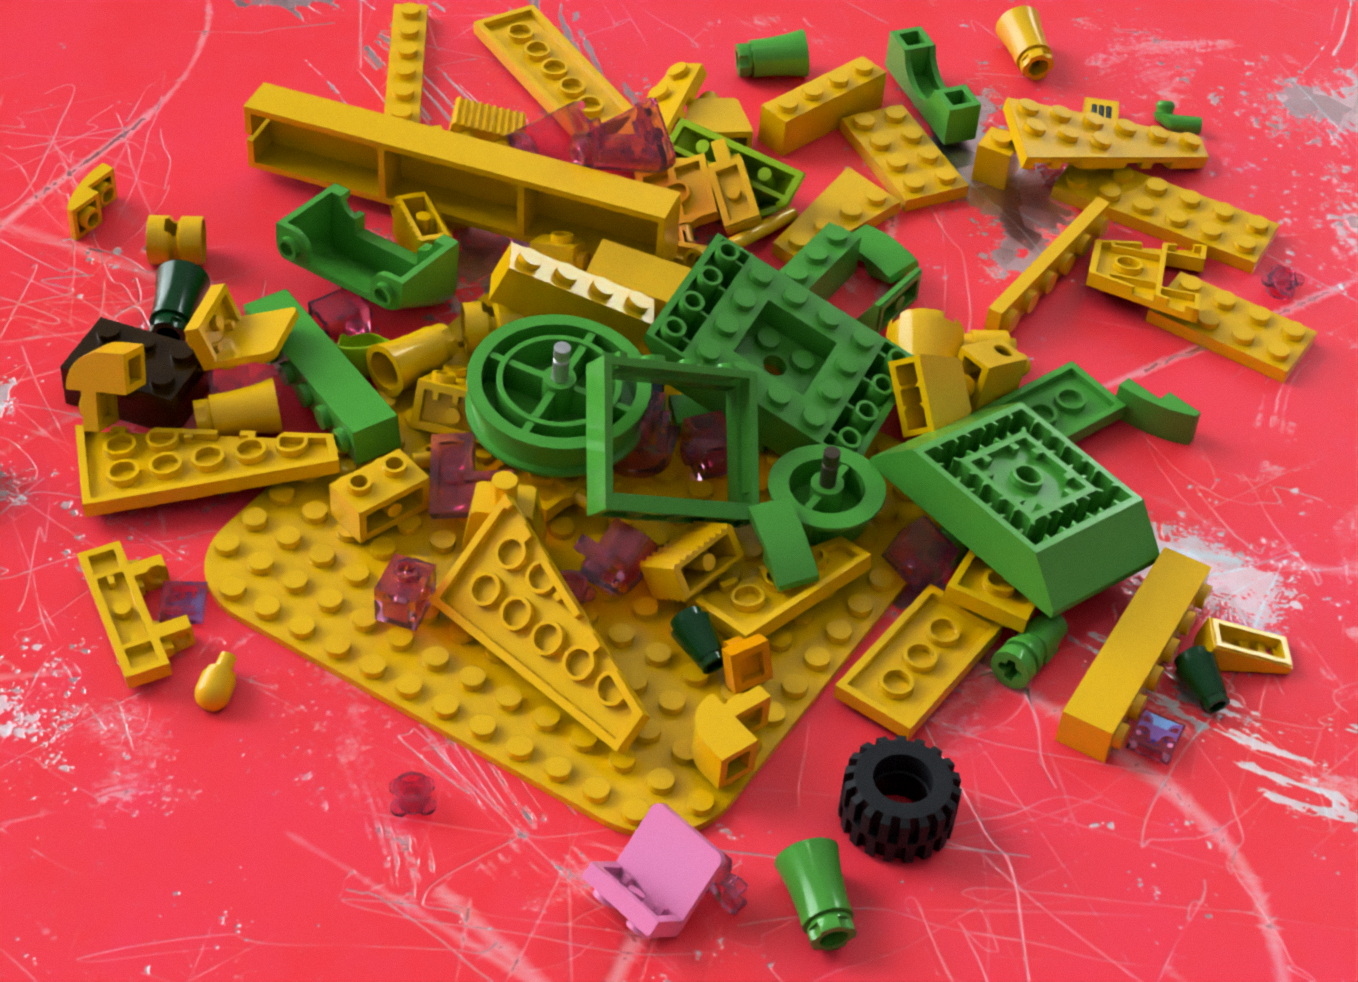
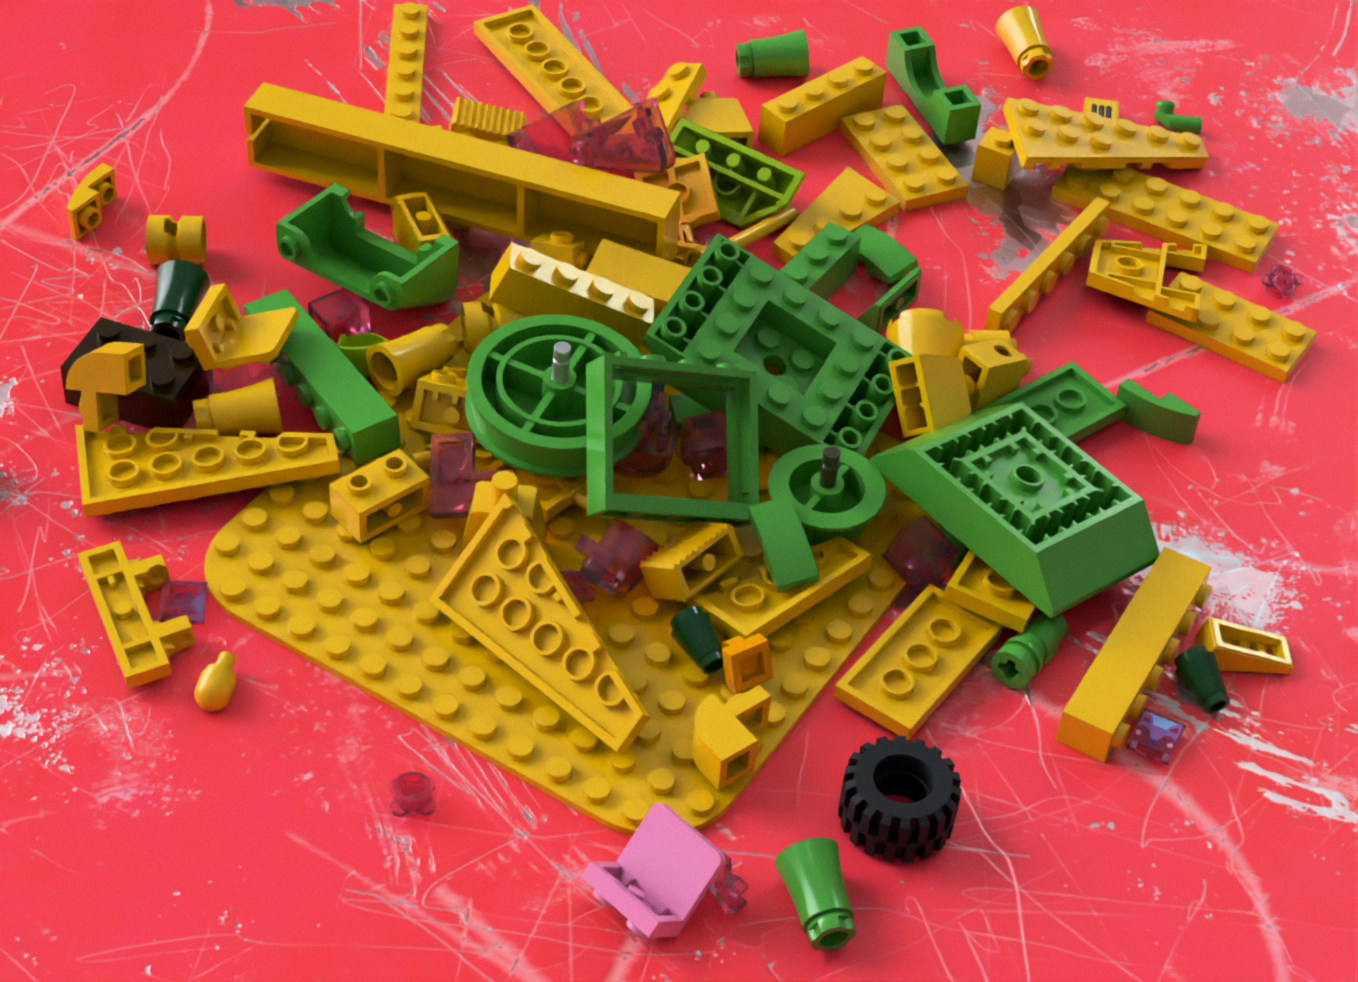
clear pink brick [374,553,436,631] -> none
yellow hinge [707,138,763,236] -> none

